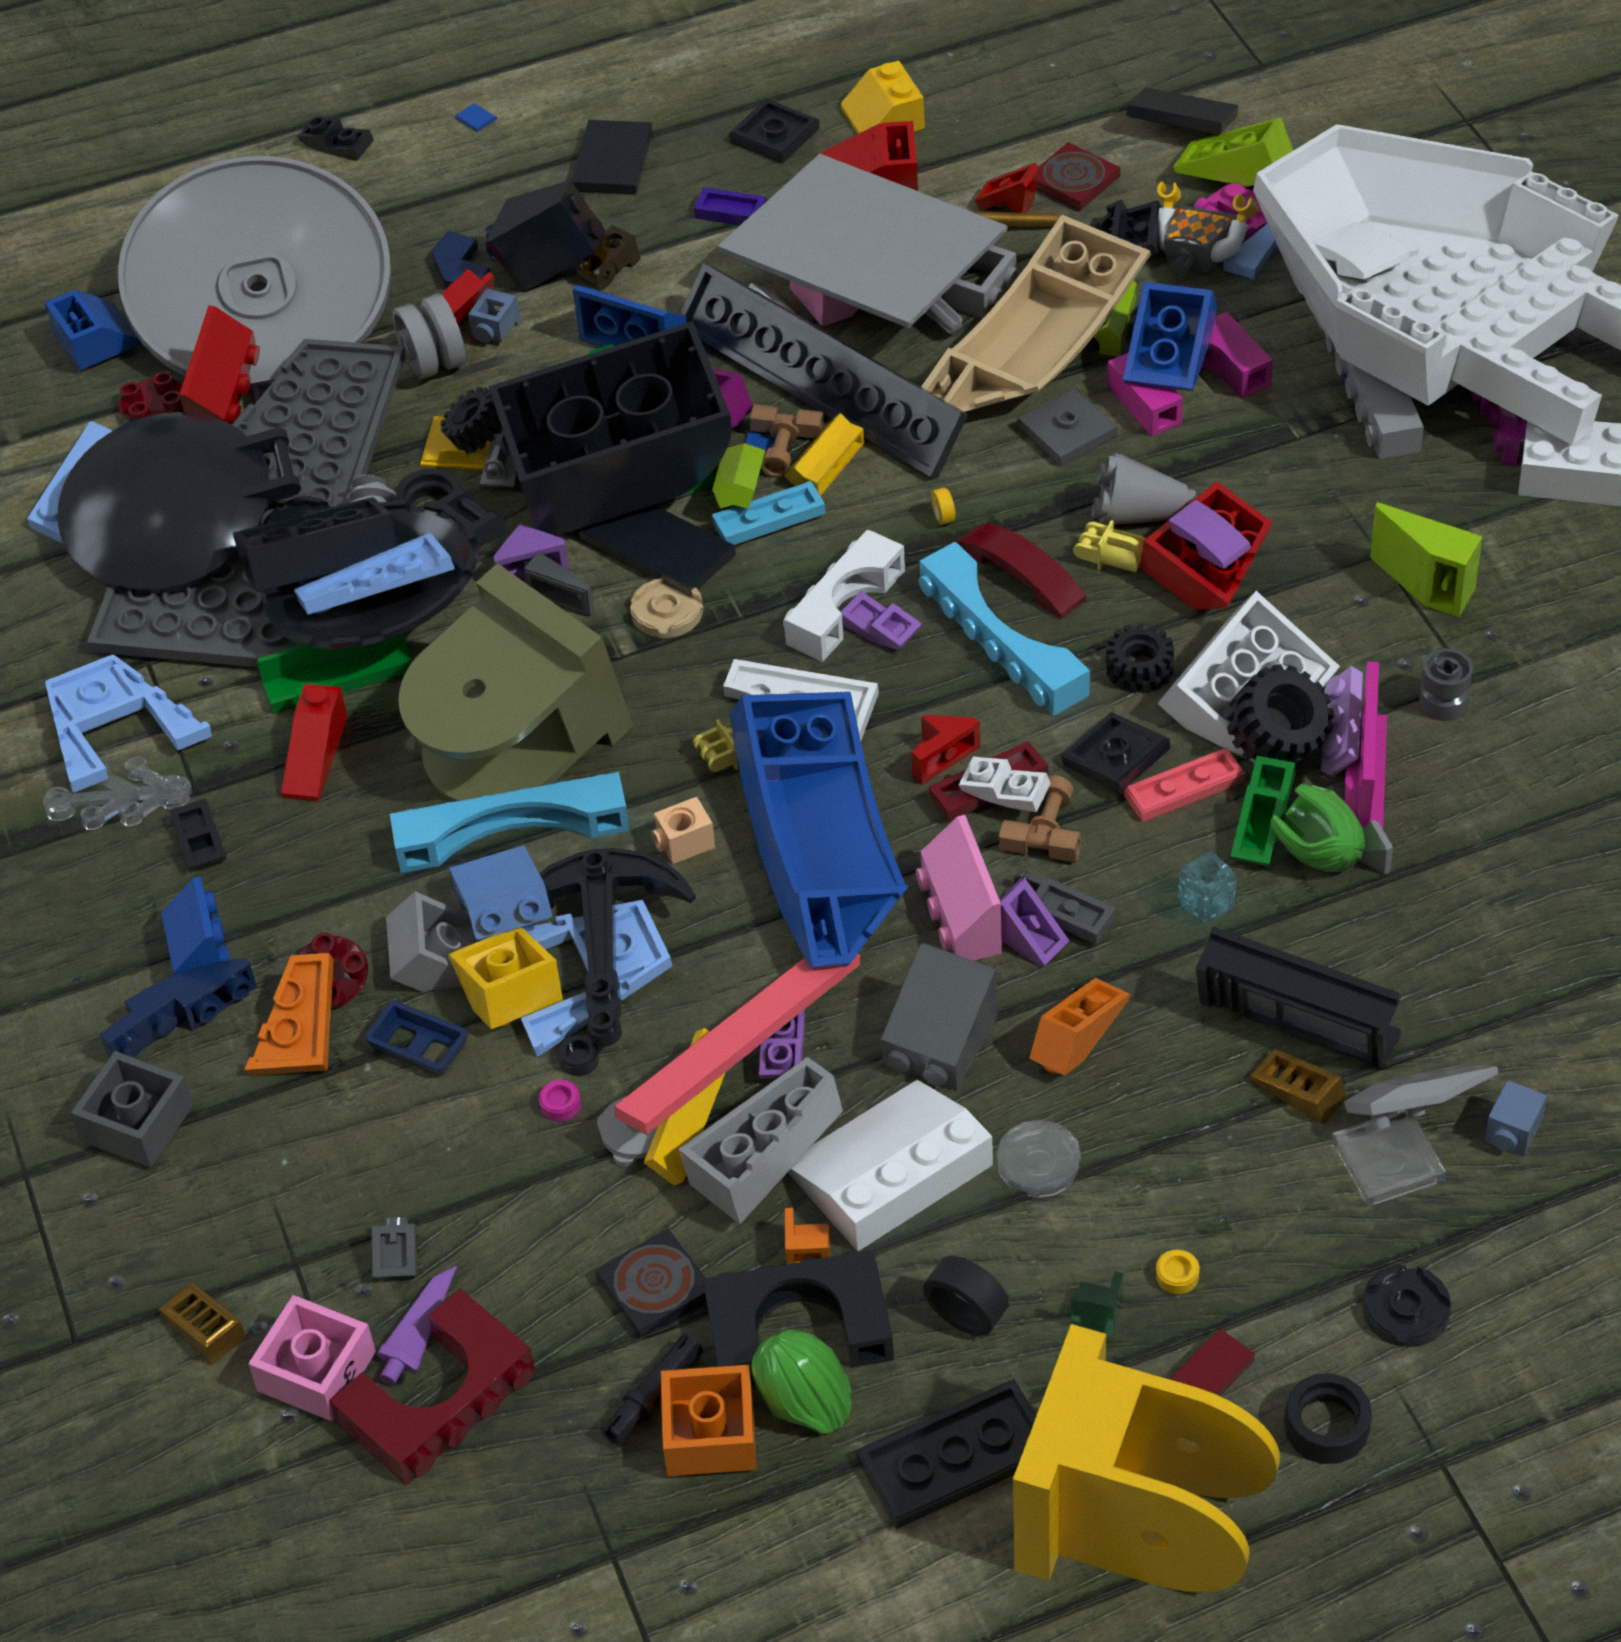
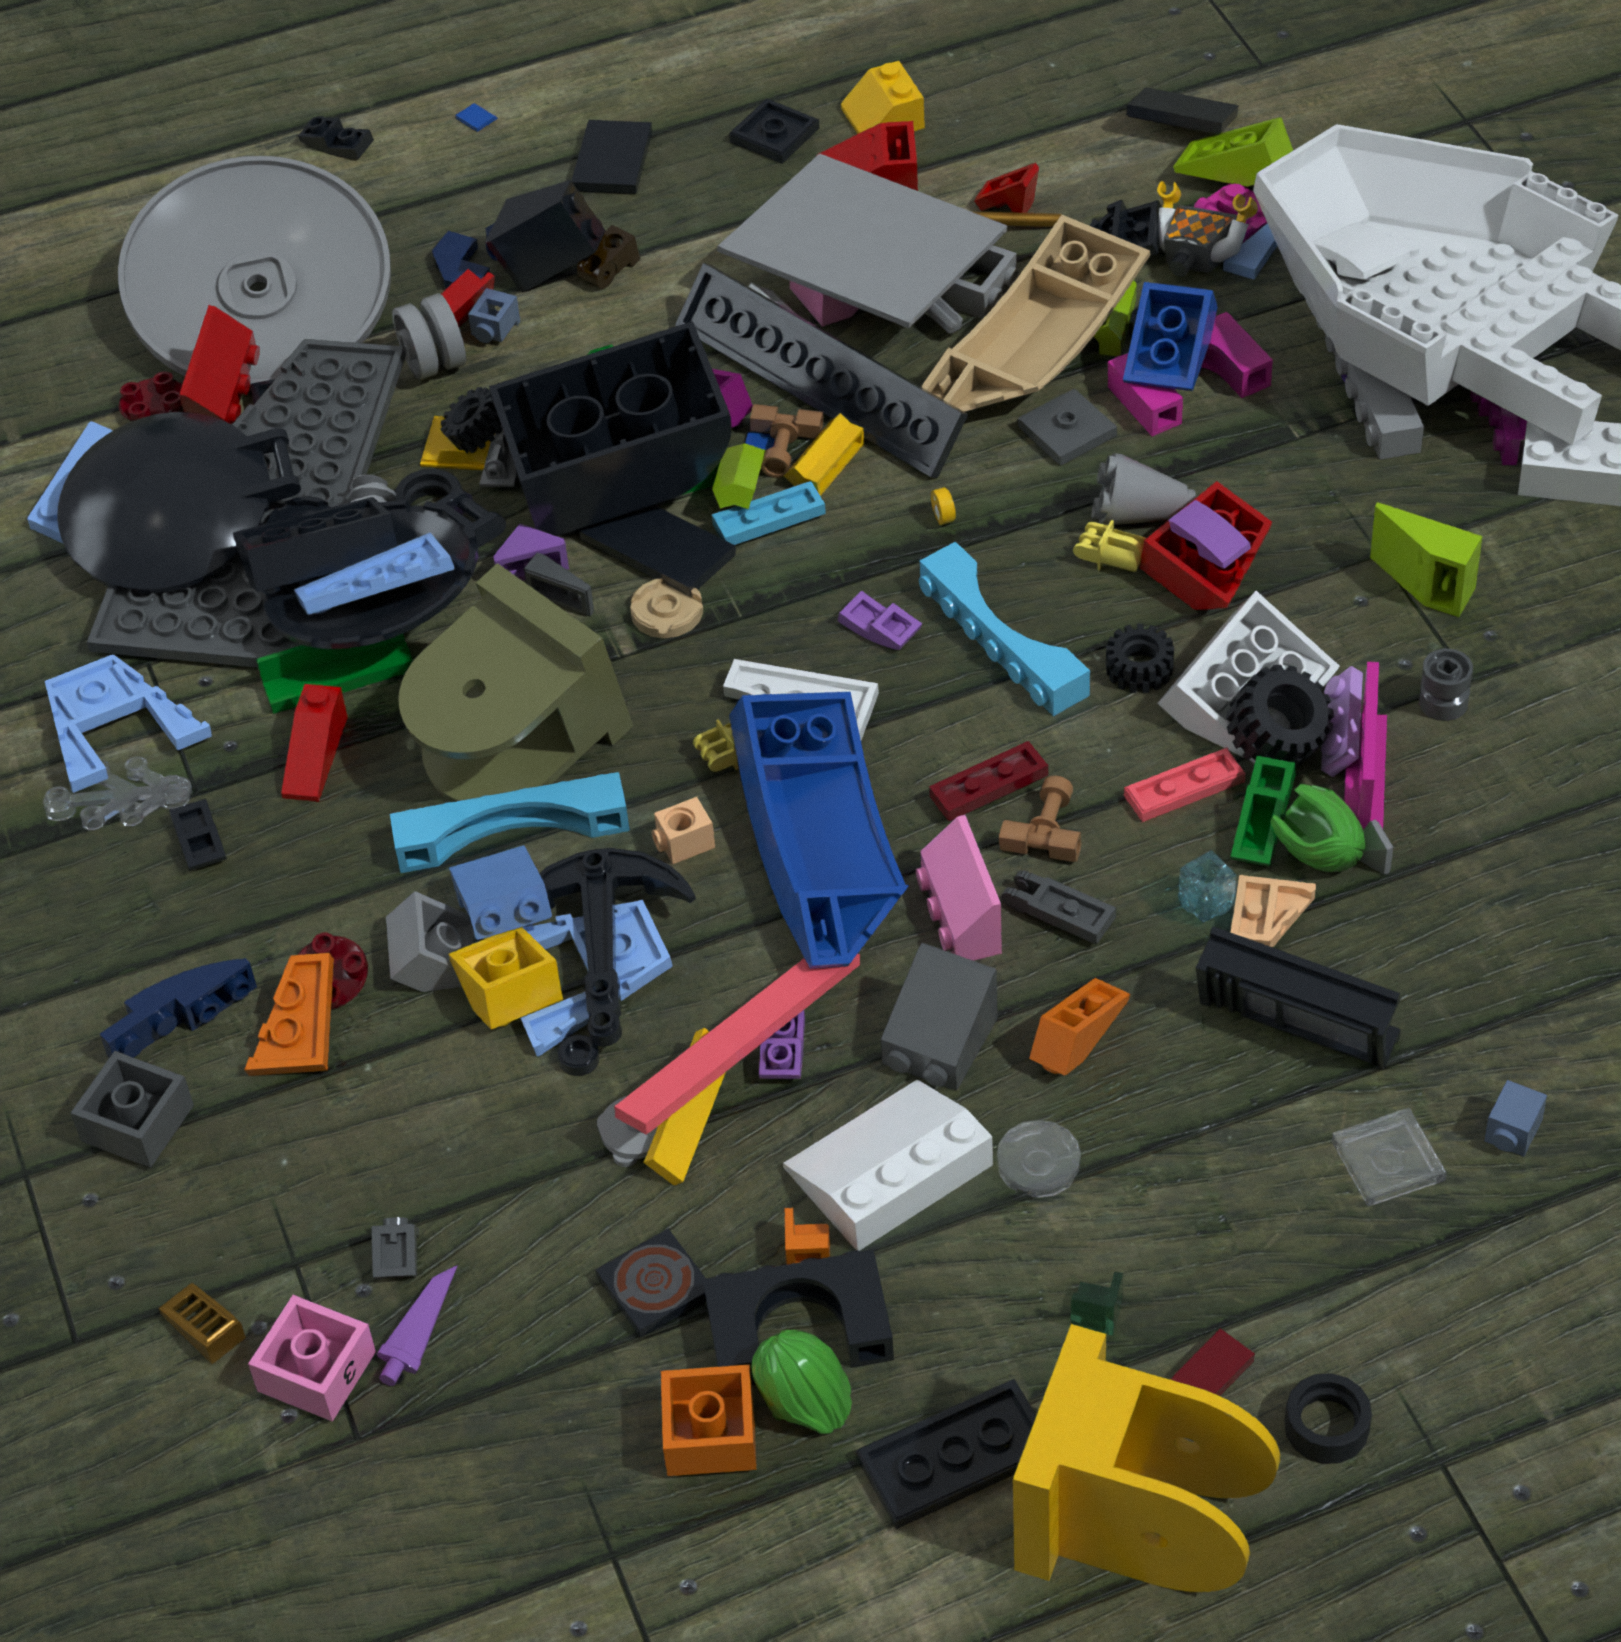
blue slope [44,289,142,370] -> none
blue slope [161,877,230,975] -> none
dark red arch [329,1288,536,1485] -> none
dark blue piece [365,1001,468,1076] -> none
dark pink tile [539,1080,581,1122] -> none
blue slope [573,285,686,347] -> none
black pin [600,1334,703,1447] -> none
light grey wedge [678,1057,843,1224] -> none
dark purple tile [694,187,767,225] -> none
white arch [783,529,905,662] -> none
red slope [911,715,980,785] -> none
black tyre [923,1255,1009,1336] -> none
dark red slope [956,523,1086,620] -> none
white slope [959,757,1051,812] -> none
medium lavender slope [999,878,1069,966] -> none
tile [1036,142,1121,211] -> none
black tile [1061,712,1171,792] -> none
yellow tile [1156,1249,1200,1294] -> none
pearl gold slope [1250,1048,1346,1124] -> none
light grey piece [1344,1064,1499,1130] -> none
black tile [1362,1265,1451,1347] -> none
none -> light nougat wing [1231,875,1316,947]

